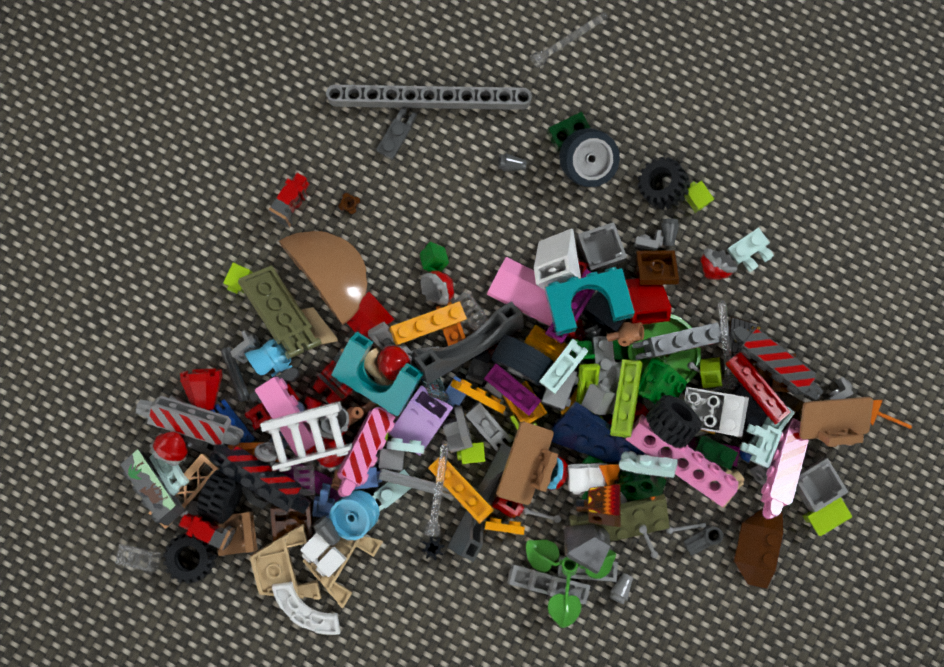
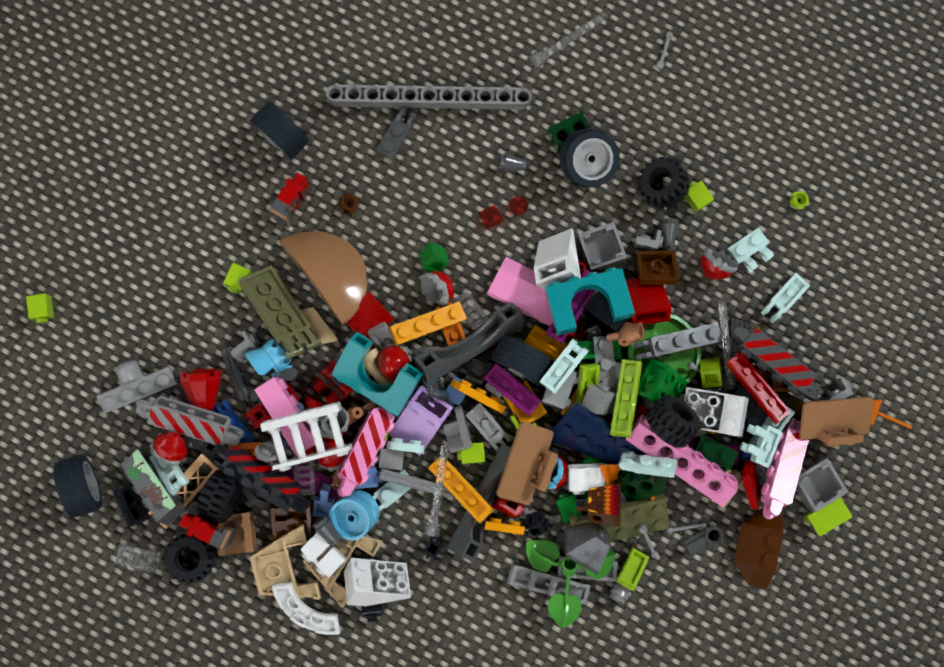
none -> lime brick [26,293,54,324]
none -> black wheel [53,454,102,518]
none -> light grey plate [96,360,177,414]
none -> black hinge [113,483,151,527]
none -> black wheel [250,101,309,159]
none -> white slope [344,558,411,606]
none -> black gear [362,603,383,622]
none -> clear red tile [478,204,504,231]
none -> clear red tile [509,196,528,216]
none -> black gear [524,512,549,536]
none -> green brick [555,492,582,523]
none -> lime tile [616,548,650,591]
none -> light grey hinge [656,32,673,69]
none -> red plate [741,460,762,509]
none -> light aqua hinge [760,273,810,324]
none -> lime plate [790,191,809,210]

